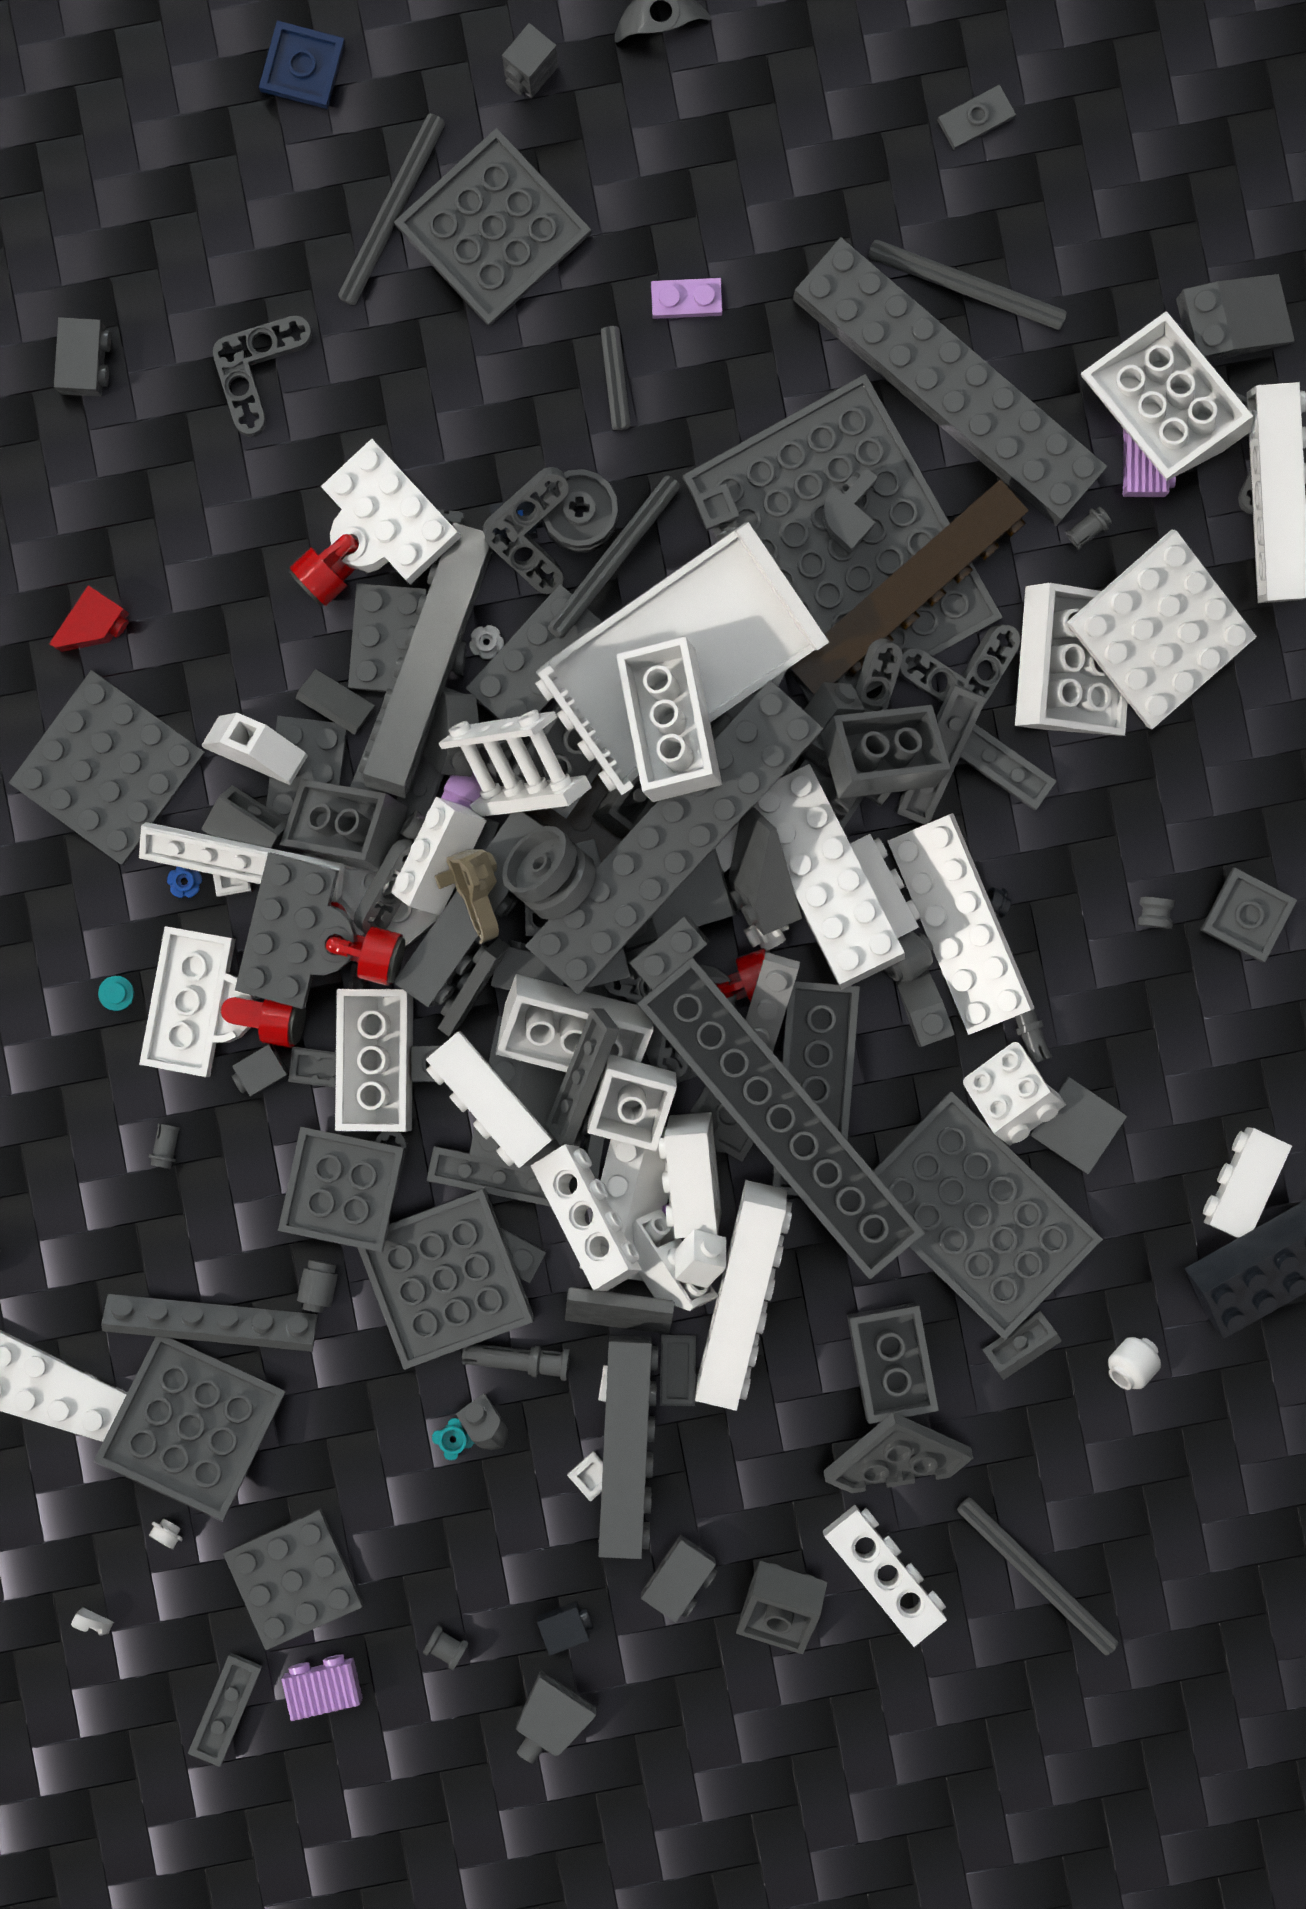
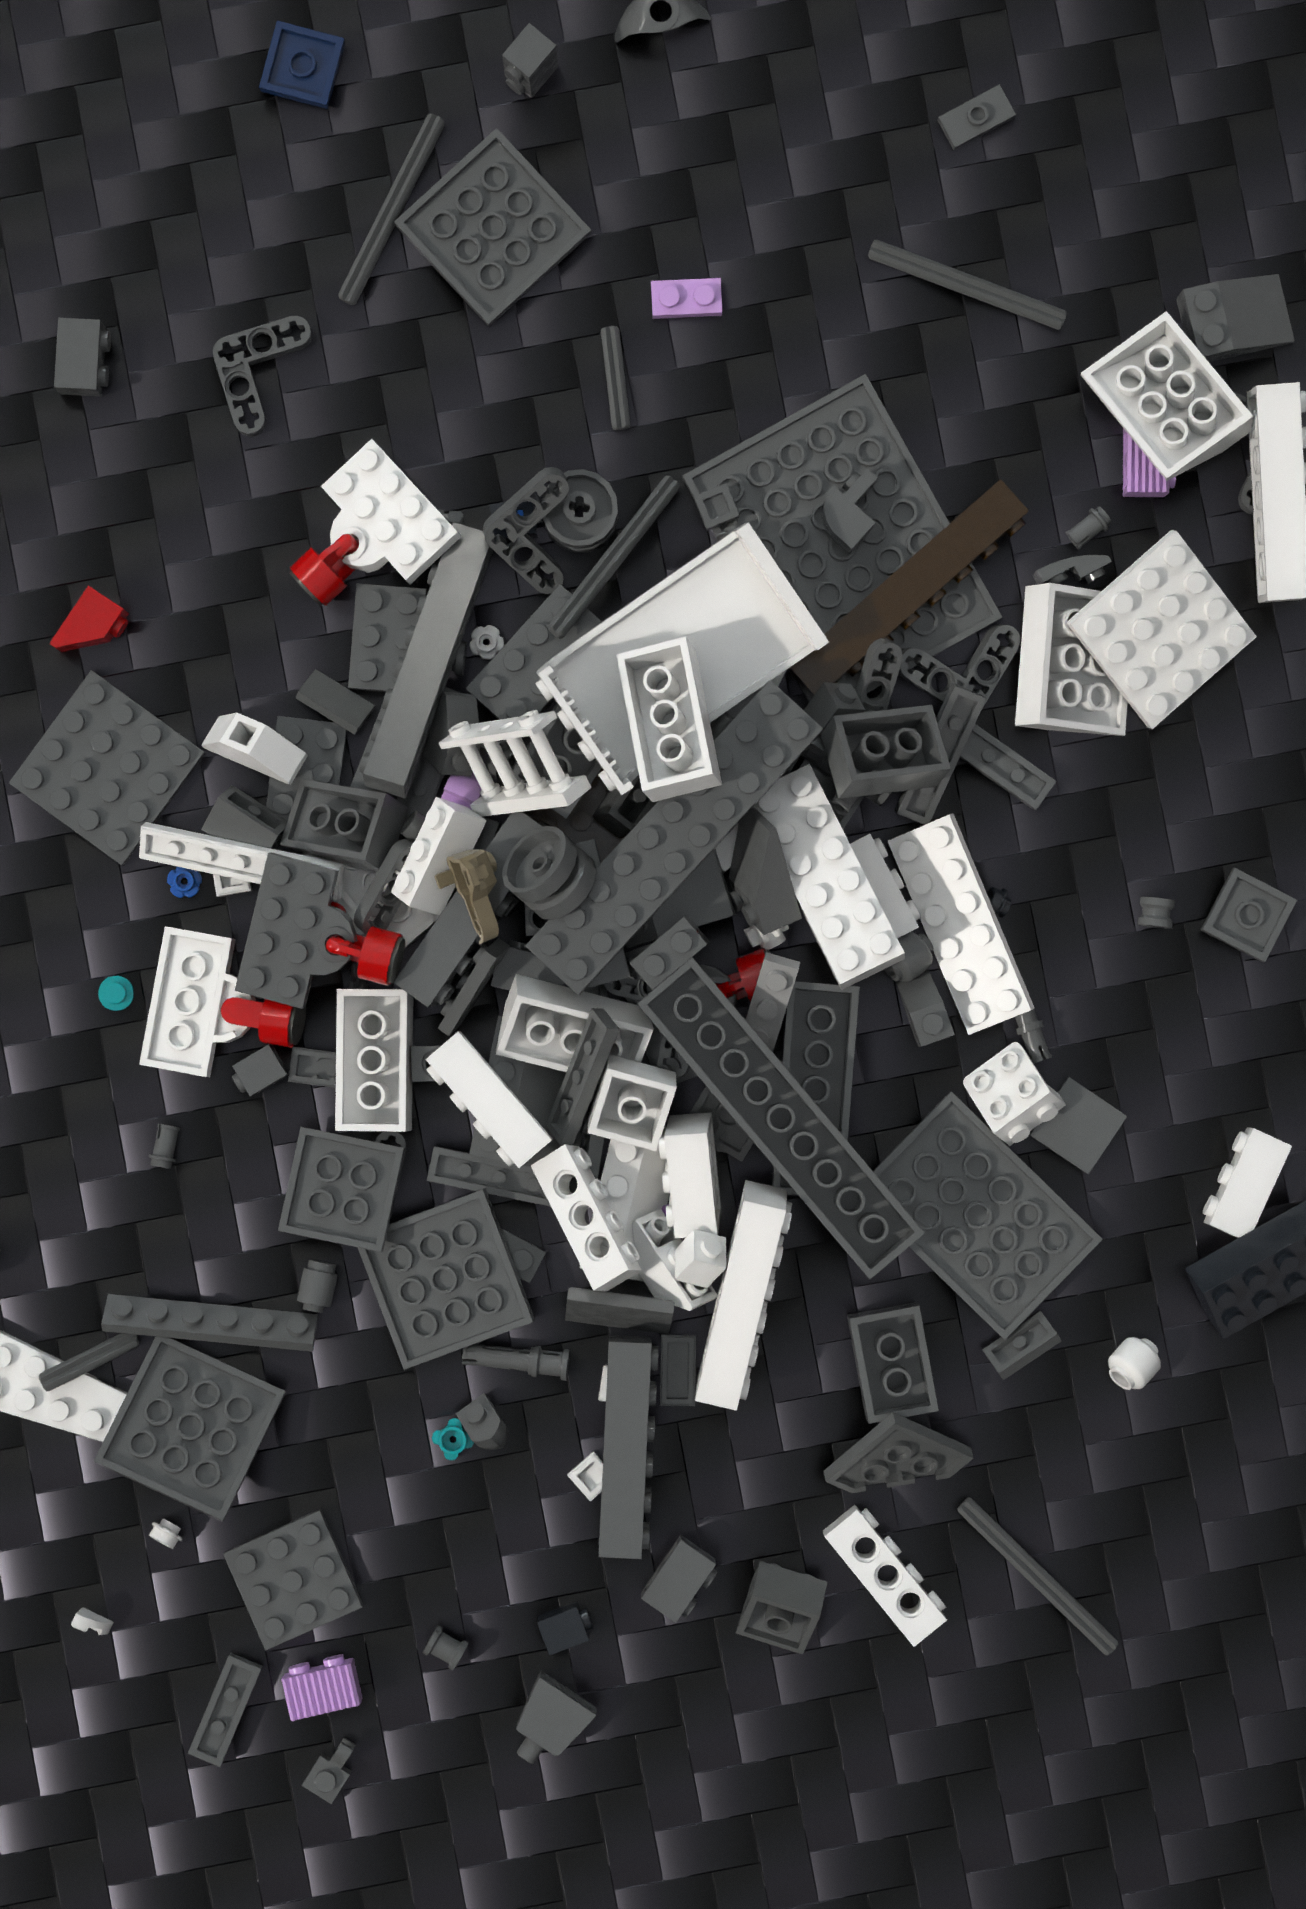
dark grey brick [793,237,1108,526] -> none
none -> dark grey axle [39,1333,139,1391]
none -> dark grey plate [302,1737,356,1804]
none -> dark grey slope [1032,555,1112,585]

